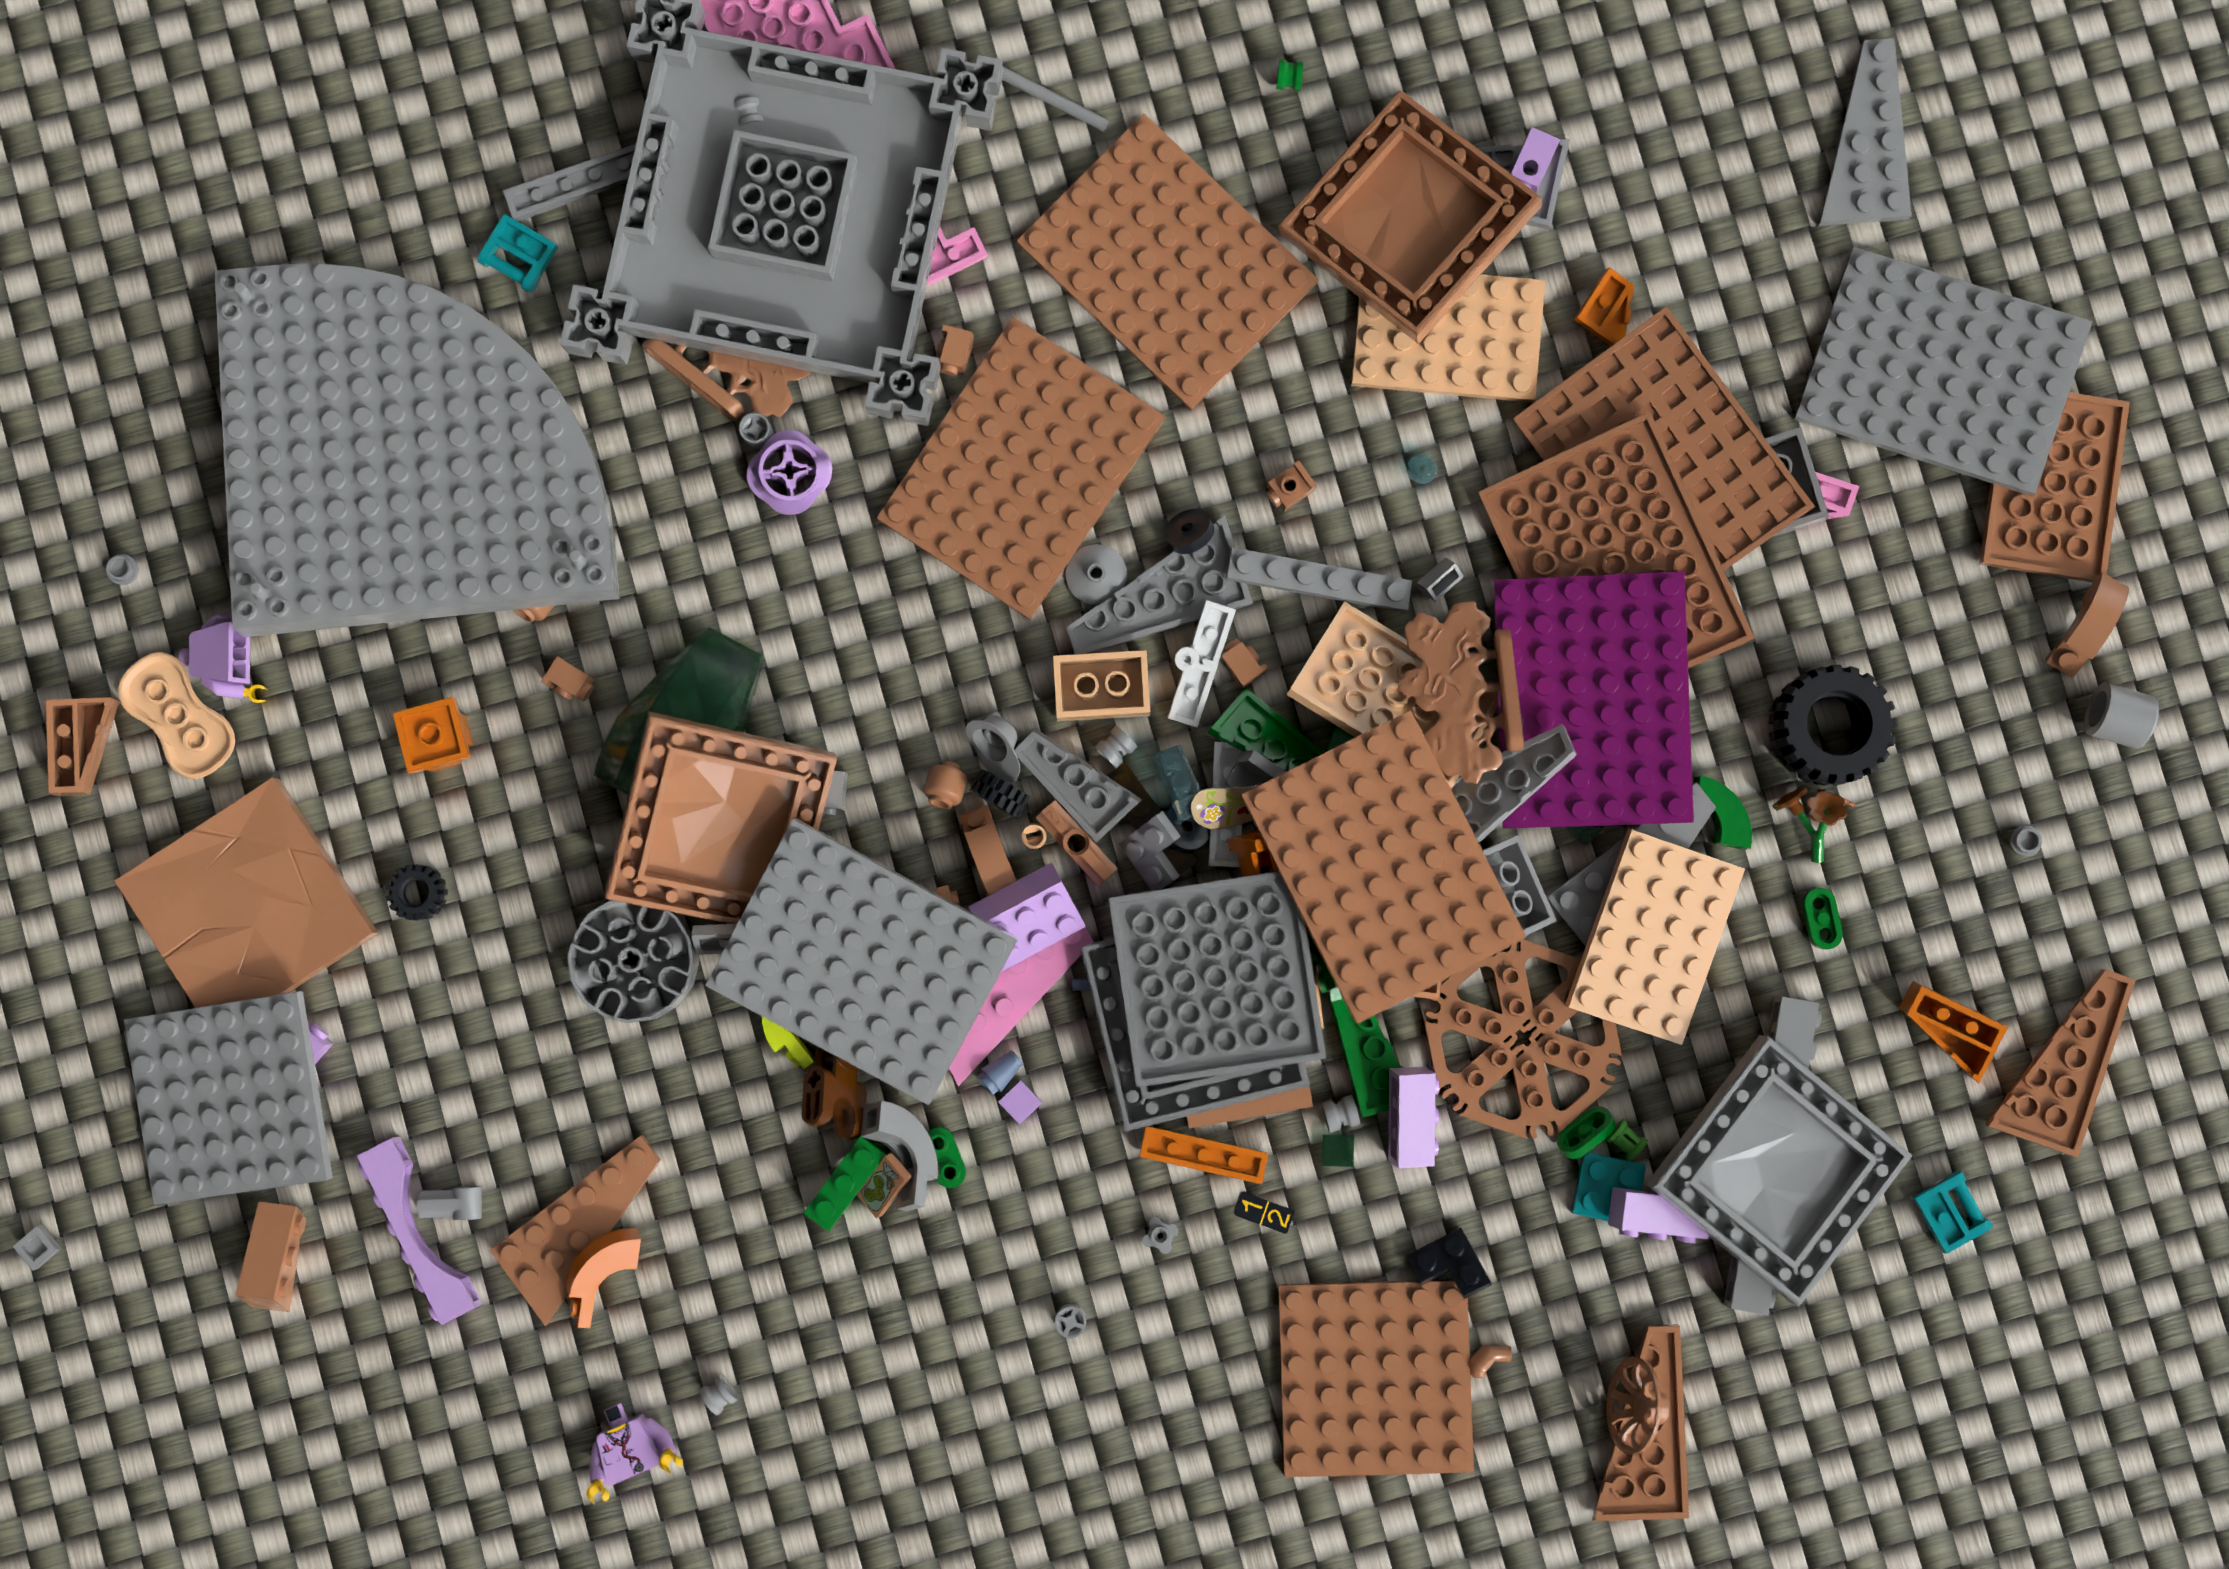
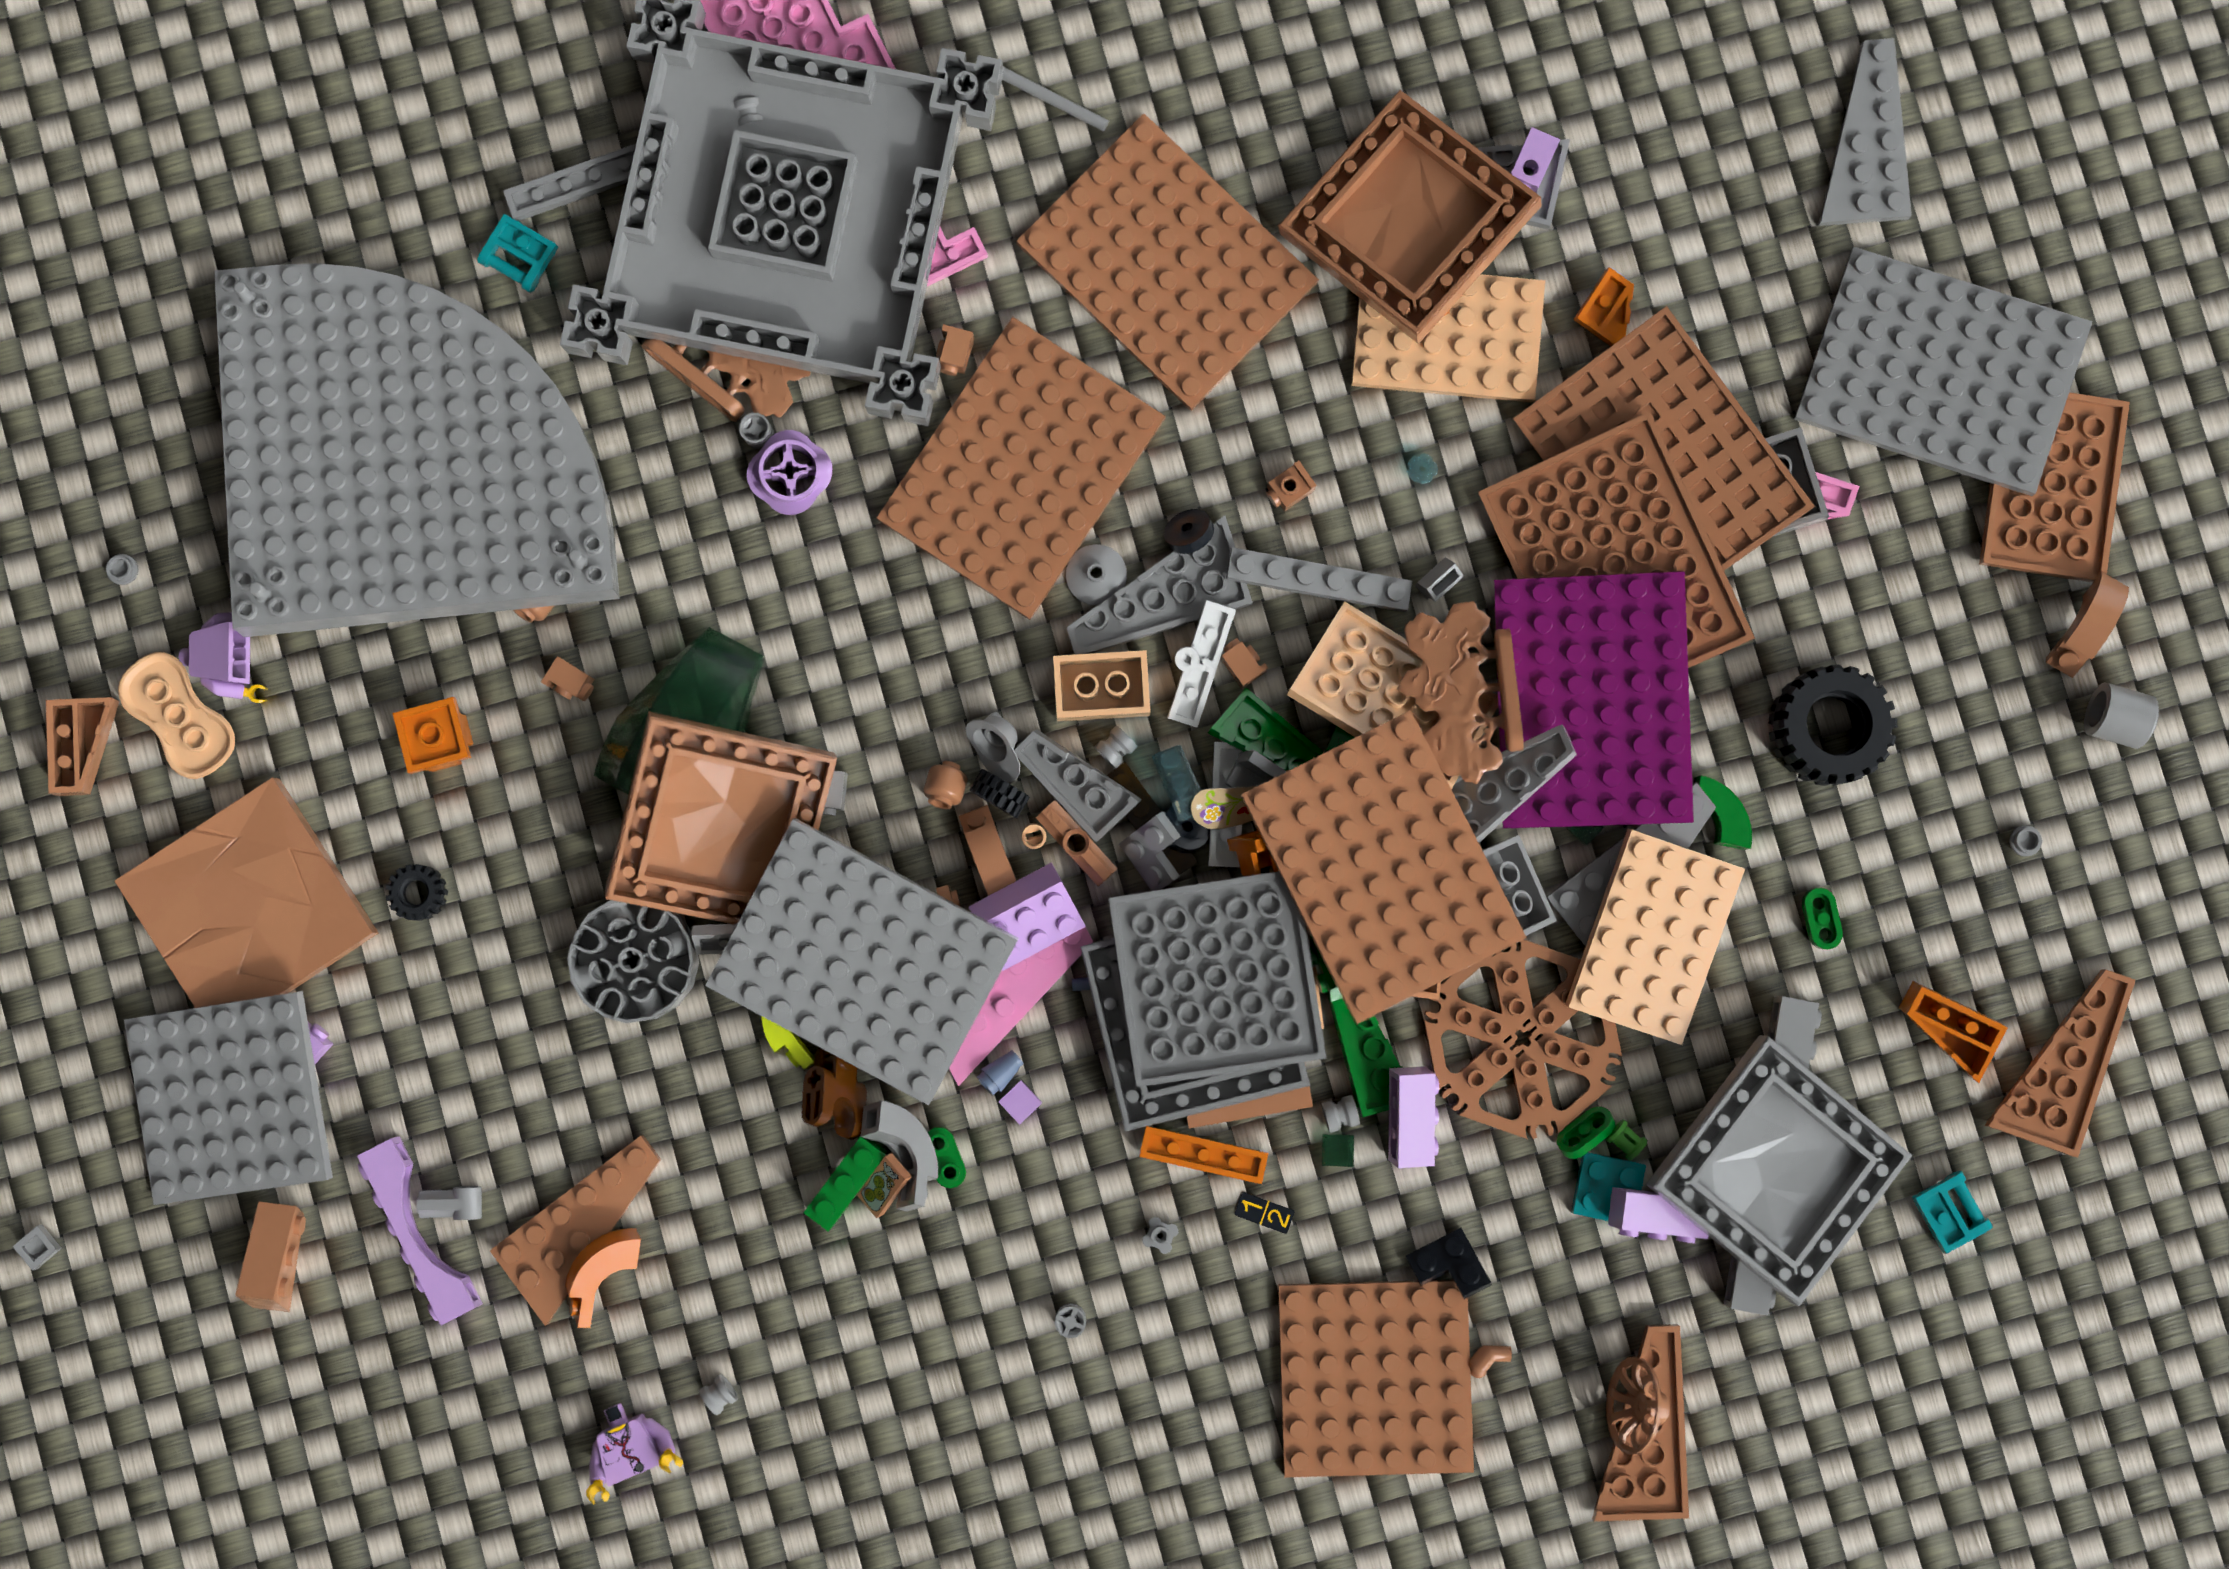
green wheel [1276,59,1303,91] -> none
dark orange plant [1772,786,1856,863] -> none

